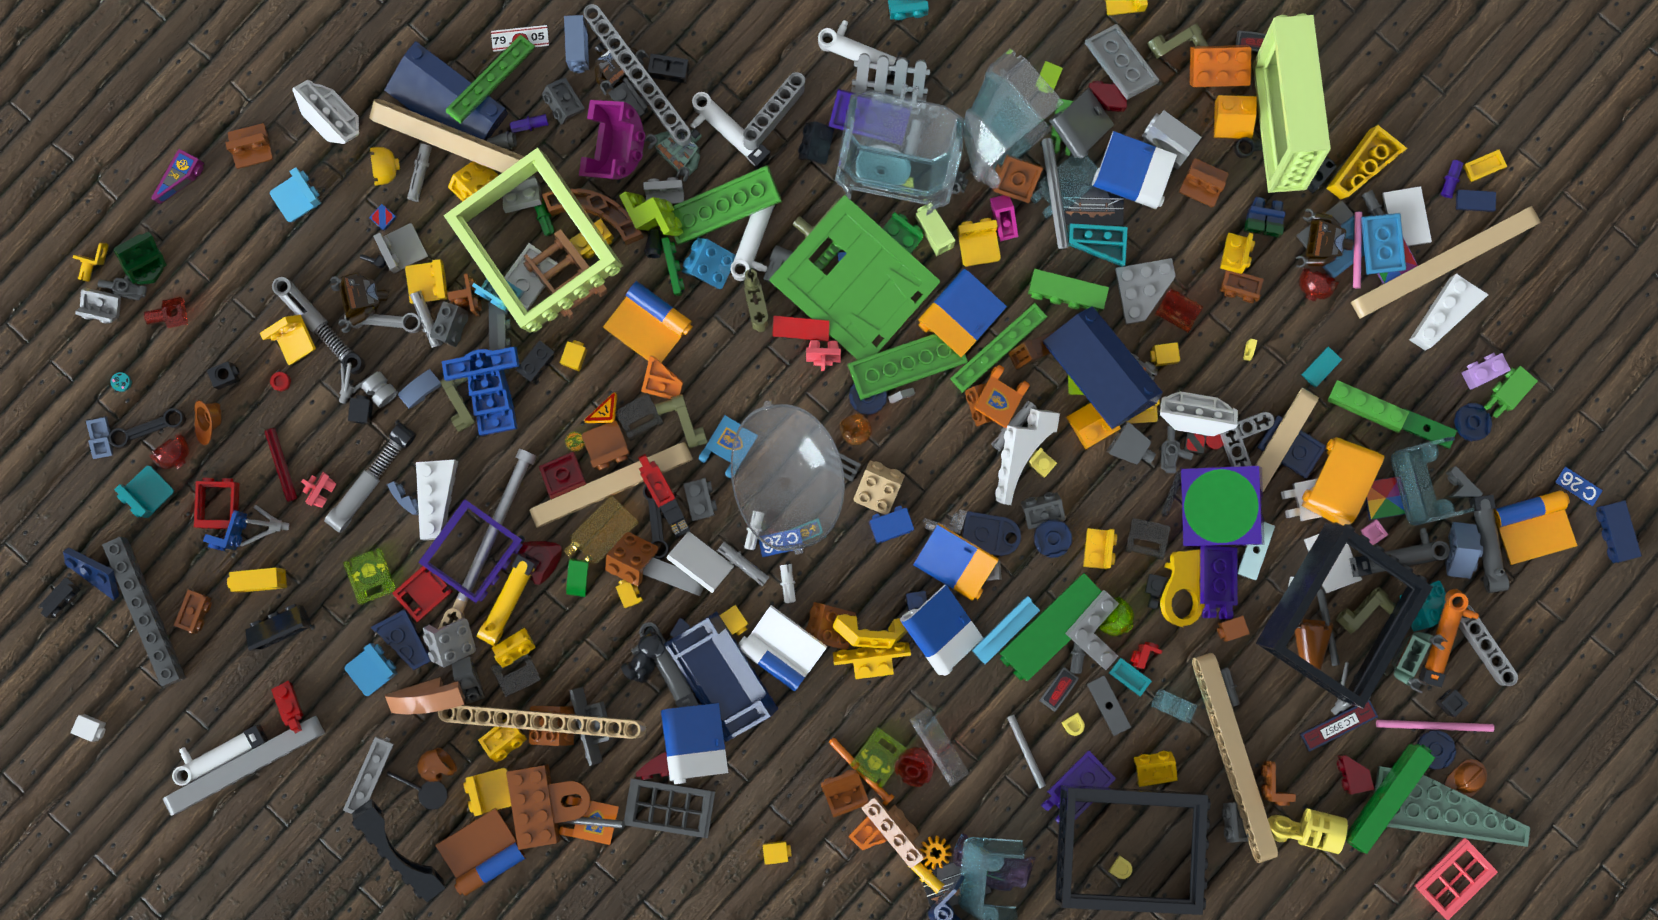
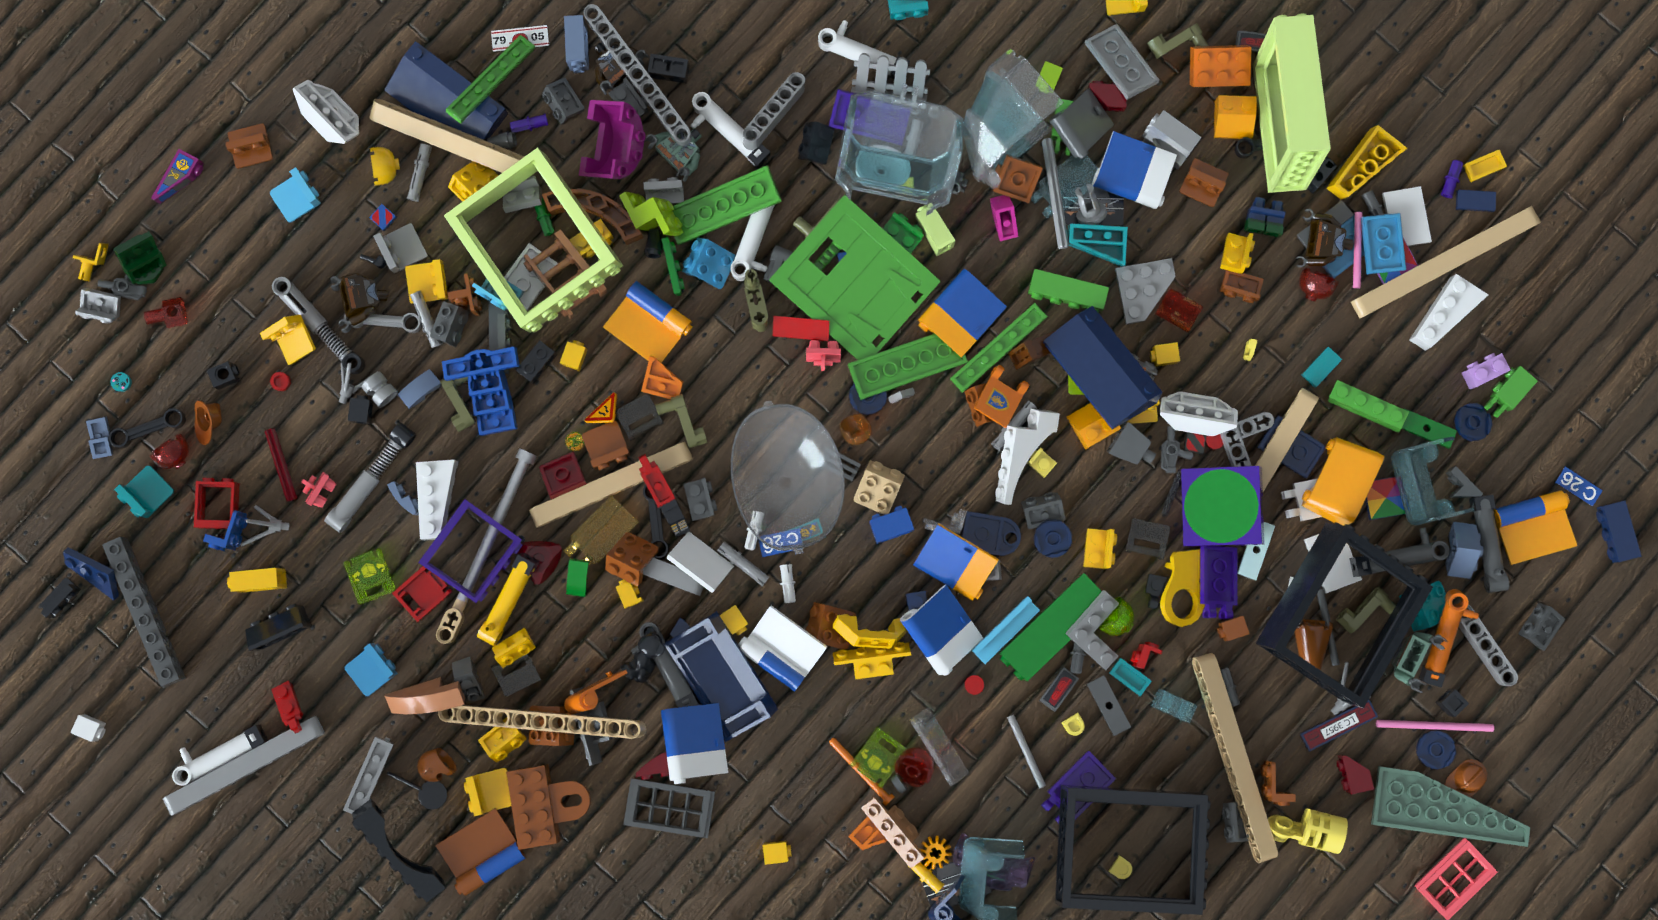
dark orange bracket [174,589,212,634] -> none
dark blue wing [371,609,431,670] -> none
light grey bracket [423,618,476,668] -> none
orange flag [559,795,619,845] -> none
dark grey bar [560,817,625,828] -> none
dark azure flag [699,415,758,478] -> none
dark orange bracket [821,770,869,817] -> none
yellow bracket [957,218,1001,267] -> none
yellow bracket [1134,751,1178,787] -> none
green brick [1345,744,1436,854] -> none
bright pink tile [1360,519,1388,545] -> none
none -> orange door [564,670,627,714]
none -> dark grey tile [891,774,908,793]
none -> red tile [964,675,984,695]
none -> light grey piece [1075,184,1107,225]
none -> dark grey bracket [1518,603,1565,651]

